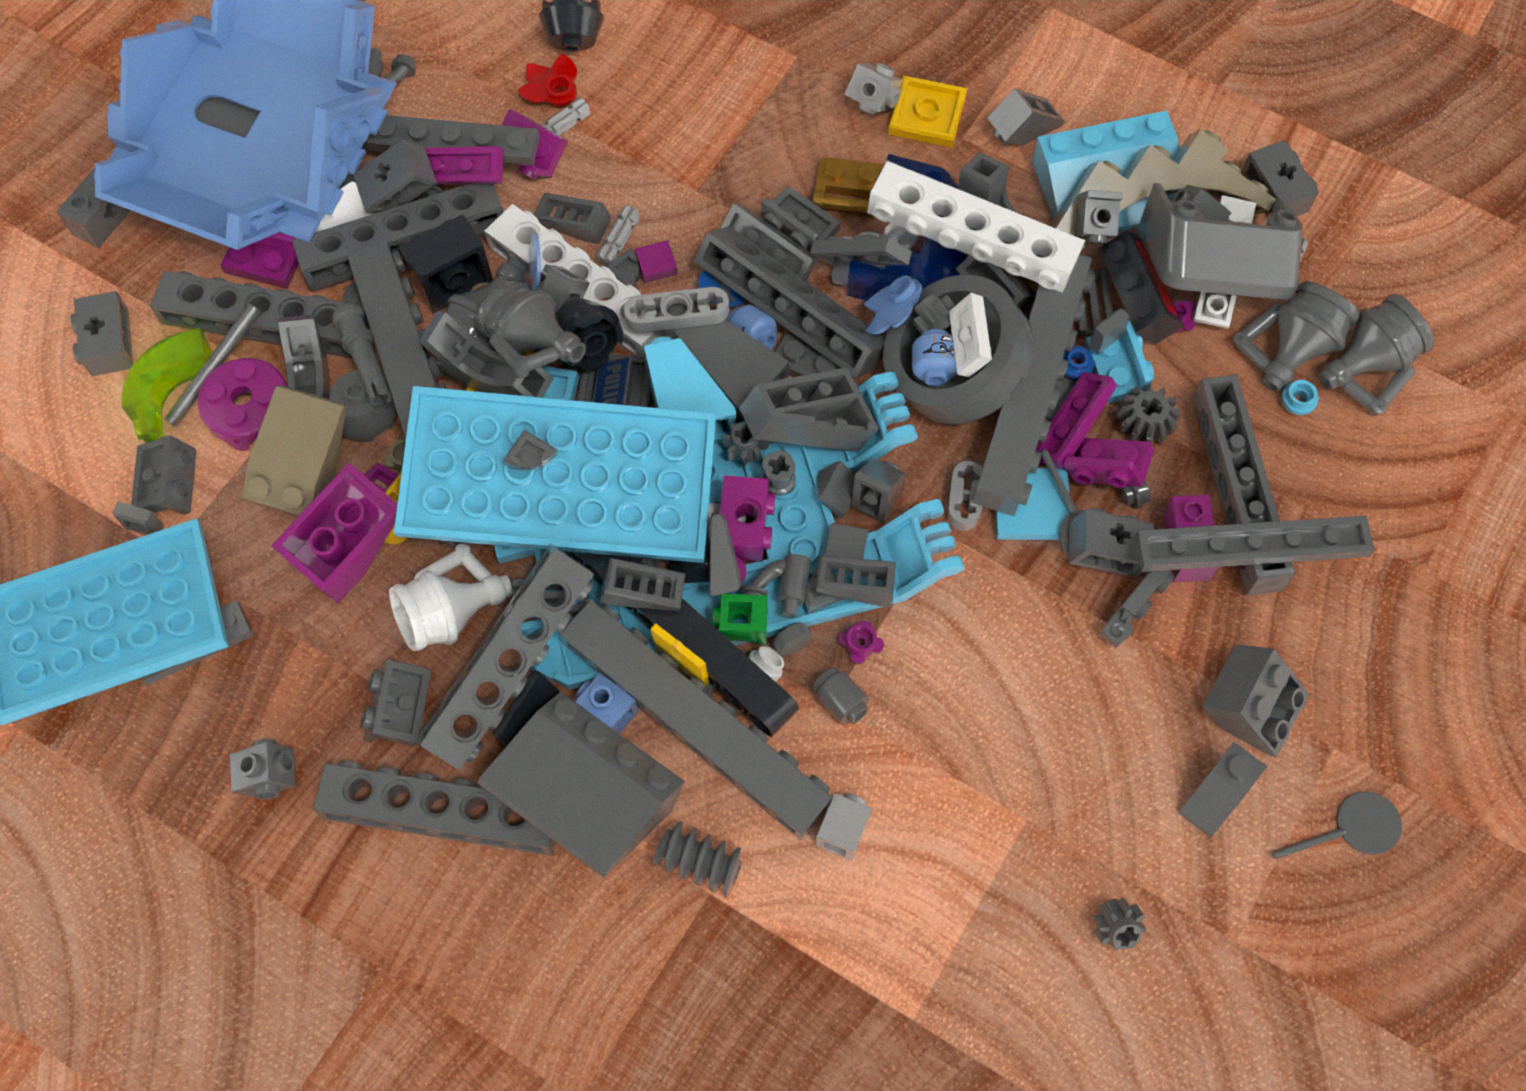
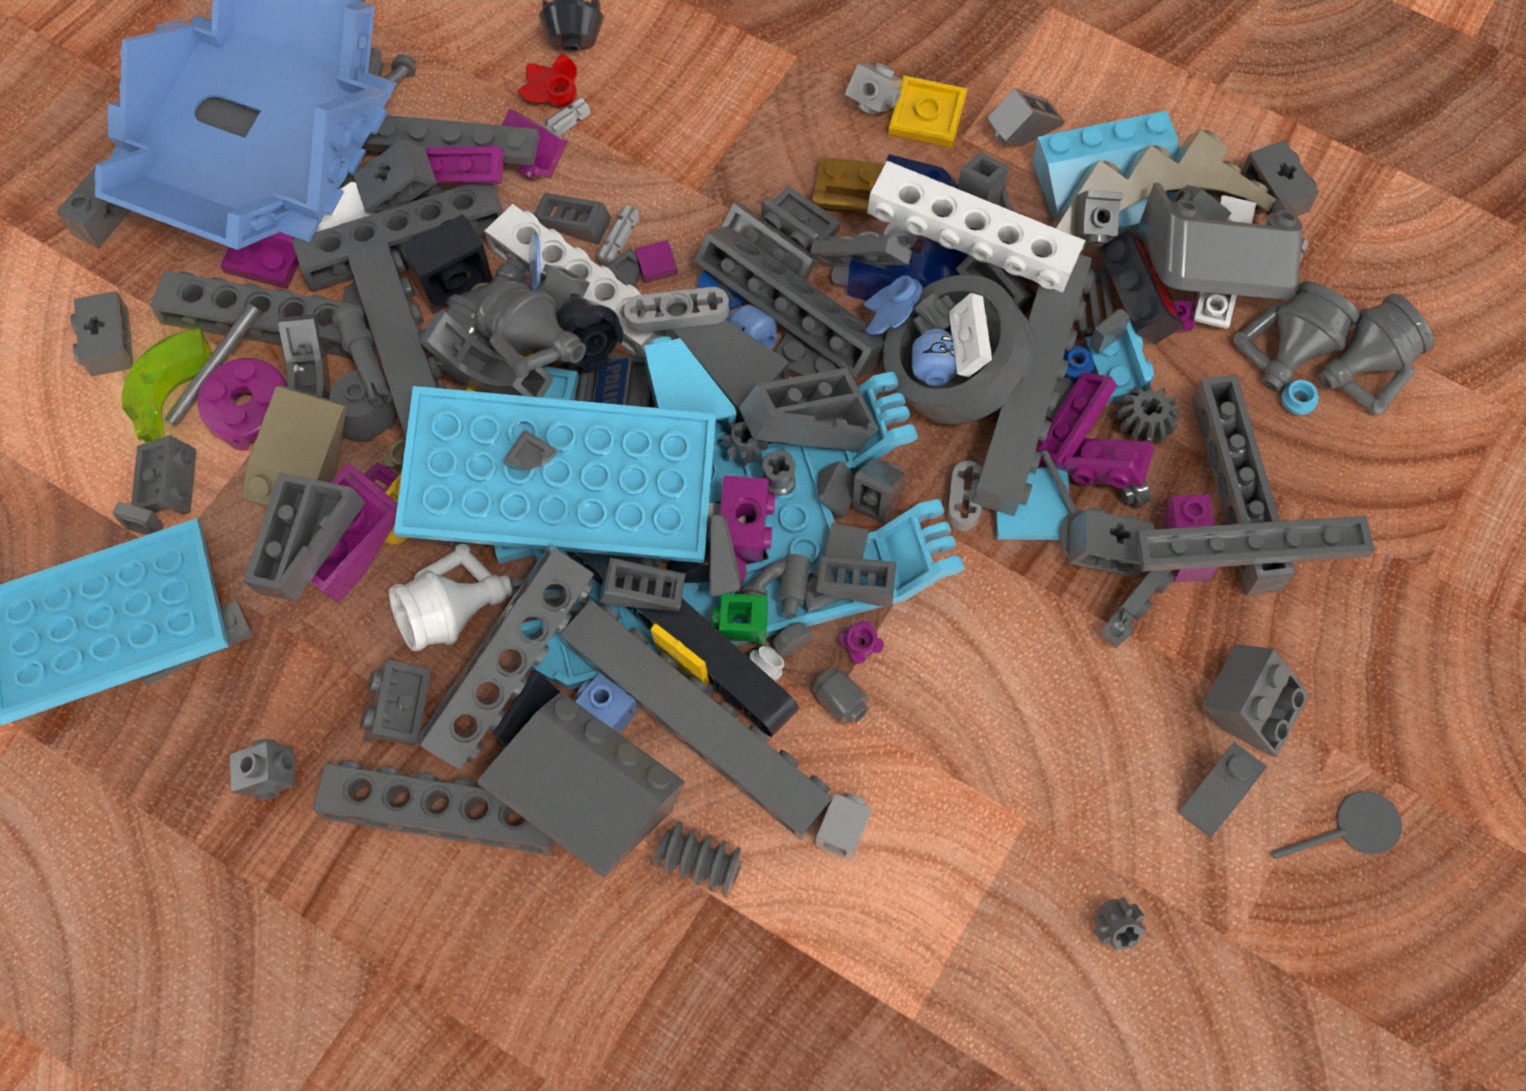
none -> dark grey wedge [243,472,366,602]

